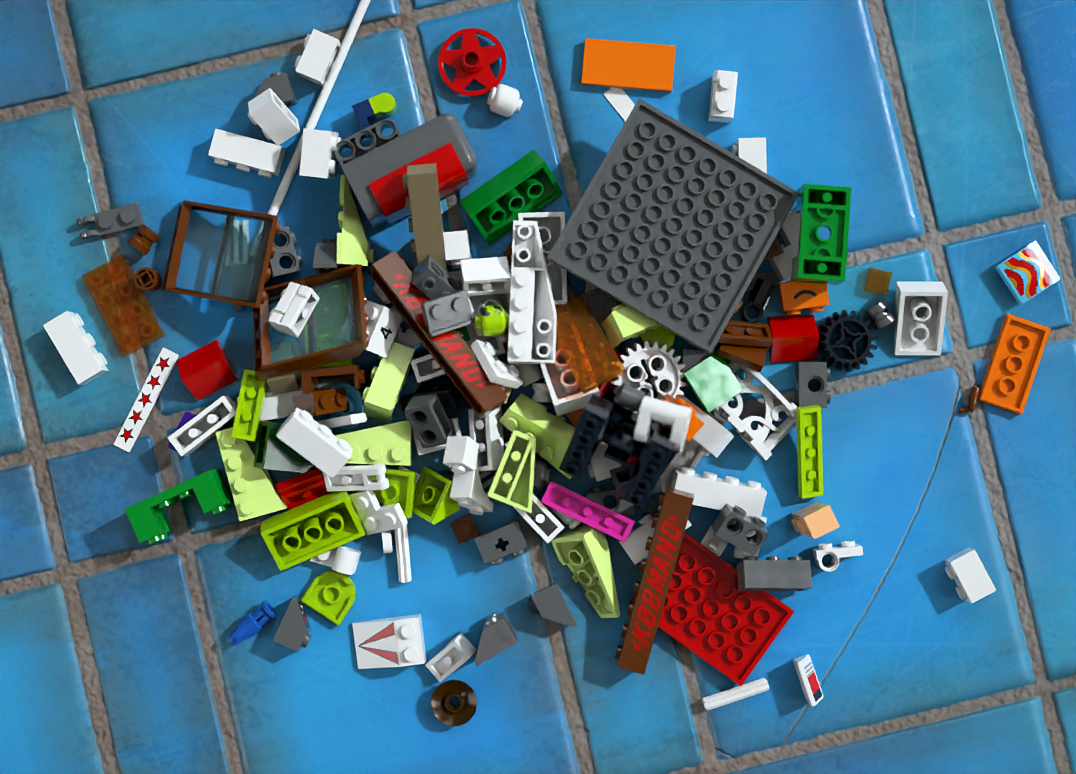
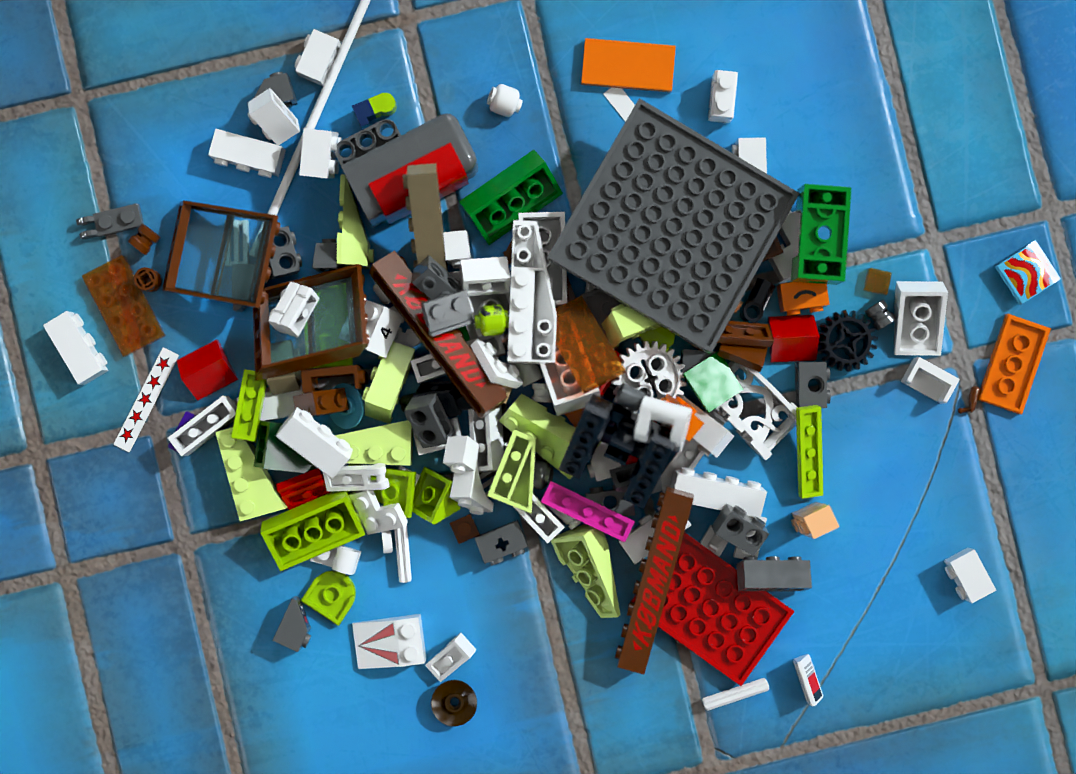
green plate [125,469,234,545] -> none
blue piece [229,601,277,646] -> none
white tile [316,412,367,429] -> none
red wheel [438,28,506,97] -> none
flat silver slope [474,612,518,666] -> none
dark grey slope [529,582,577,627] -> none
white plate [812,541,863,572] -> none
none -> white panel [901,357,960,404]

